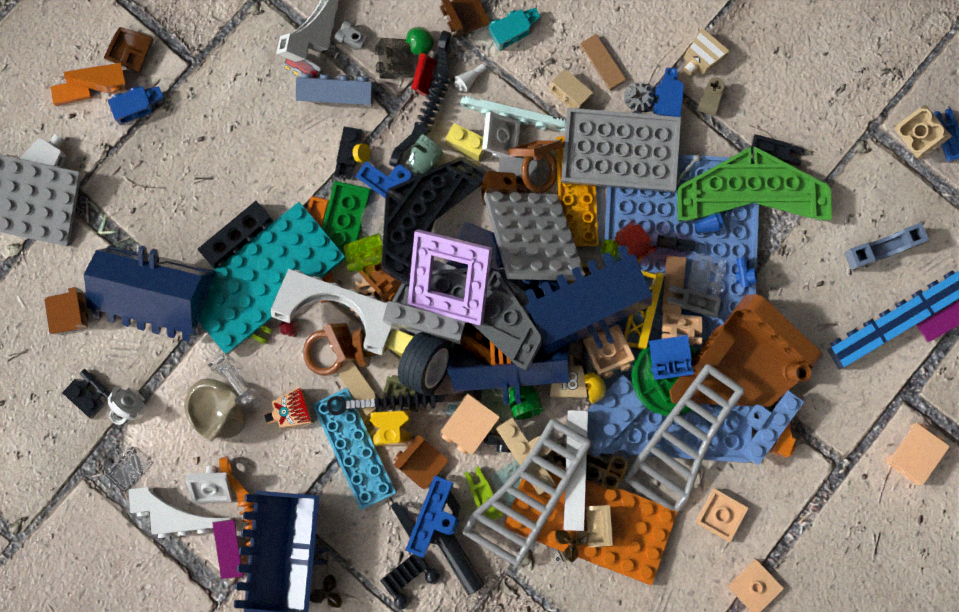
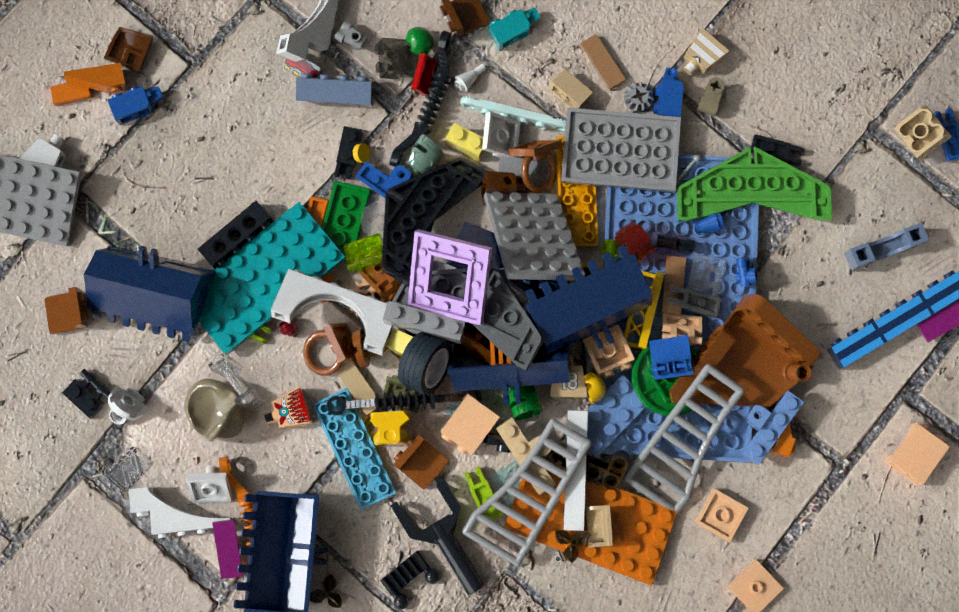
blue plate [405,475,459,558] -> none

